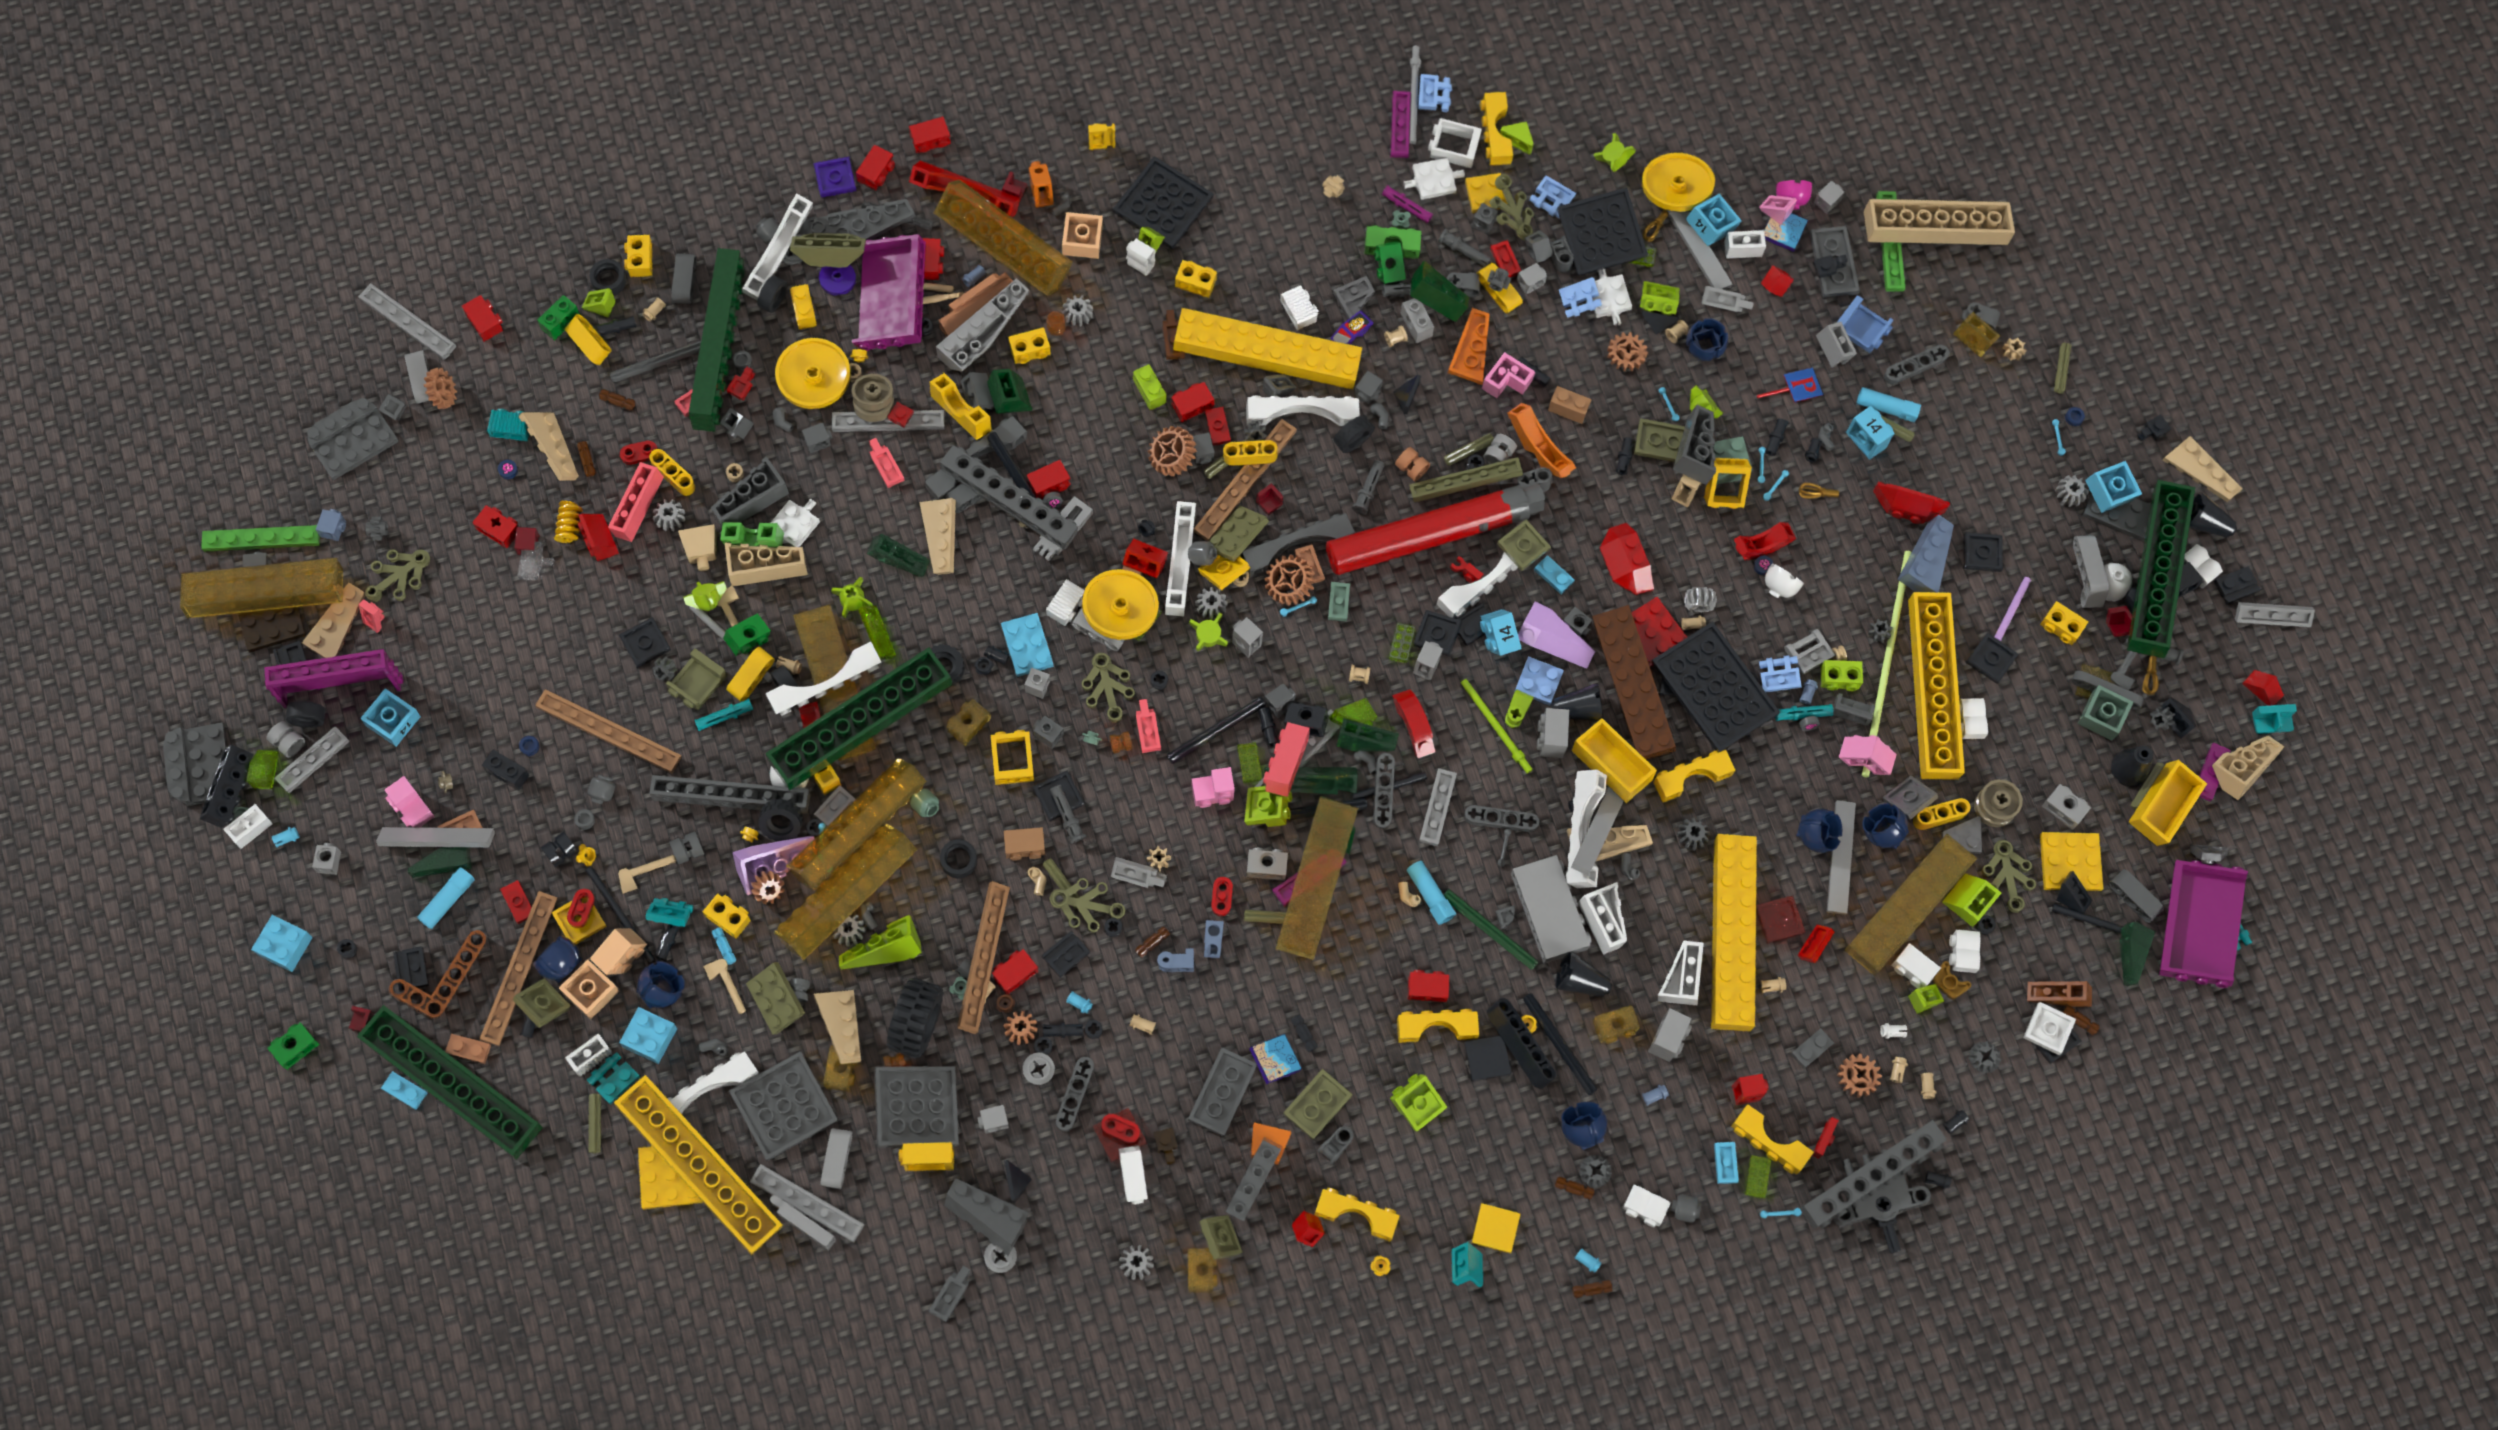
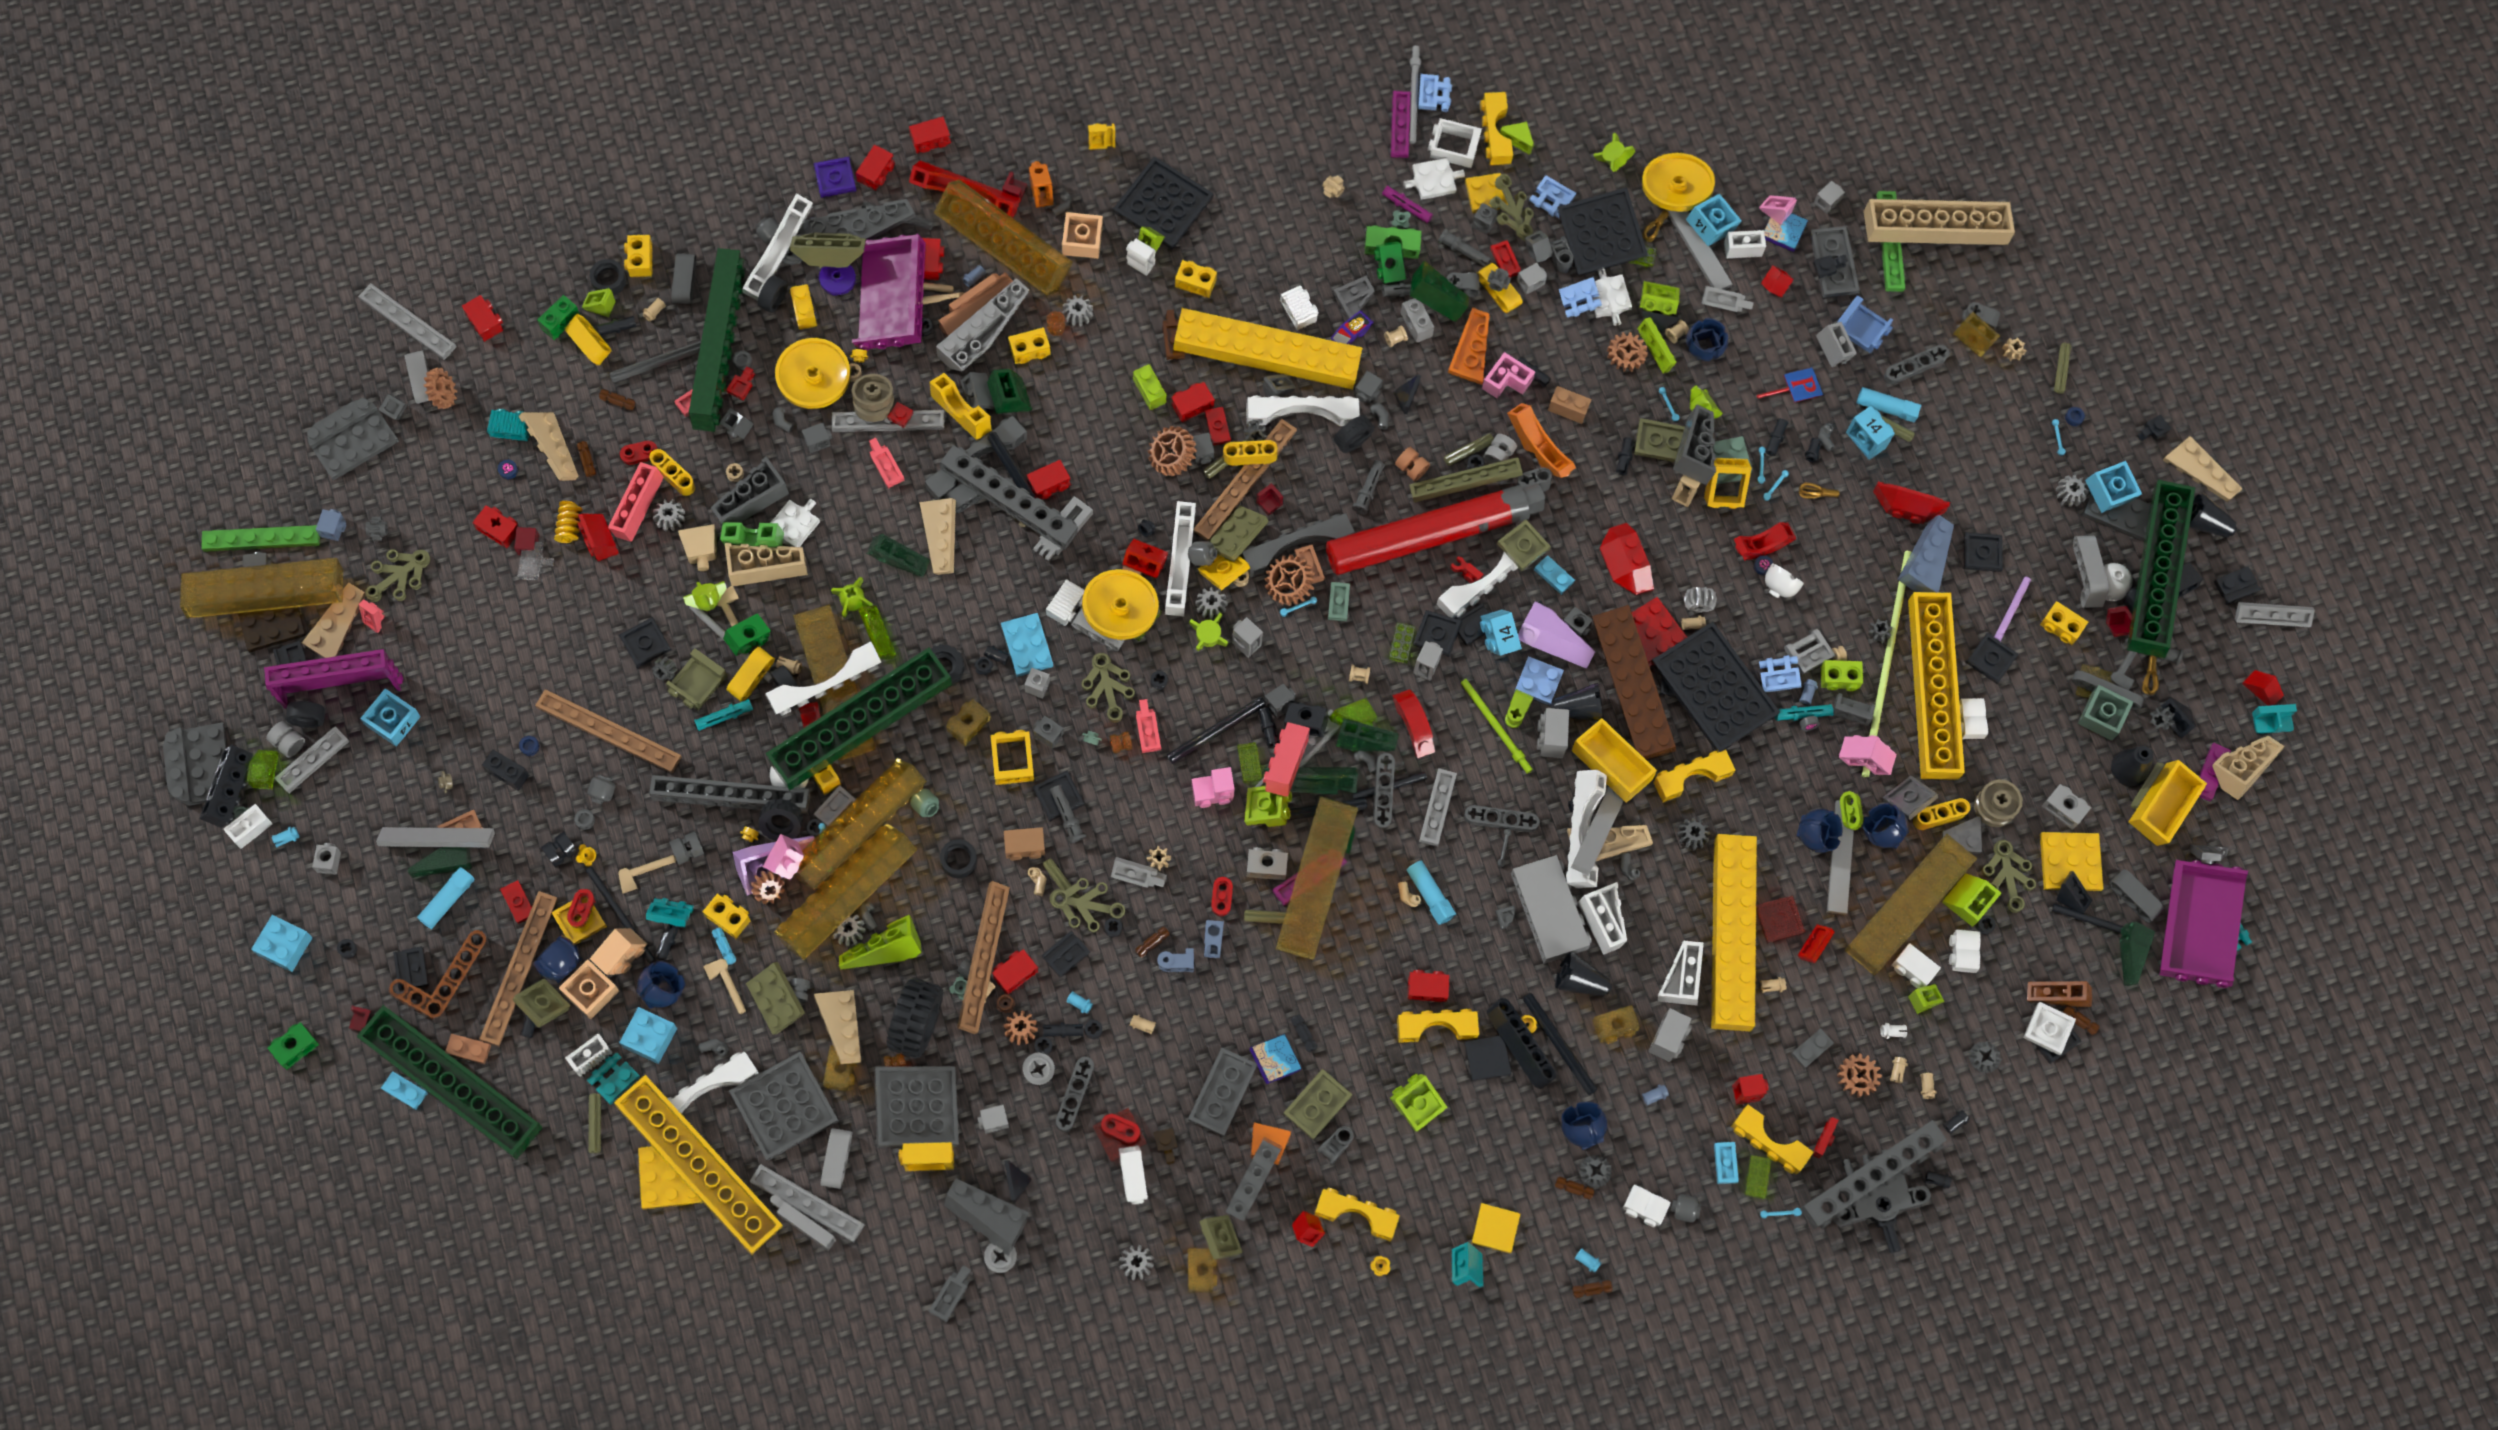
bright pink brick [385,776,435,828] -> none
dark grey tile [1043,492,1063,509] -> none
dark green axle [1444,889,1538,970] -> none
dark pink cylinder [1776,180,1812,210] -> none
pearl gold piece [1932,961,1971,1000] -> none
white brick [2183,544,2223,589] -> none
none -> bright pink torso [763,834,804,879]
none -> lime plate [1637,317,1677,374]
none -> lime plate [1840,791,1863,830]

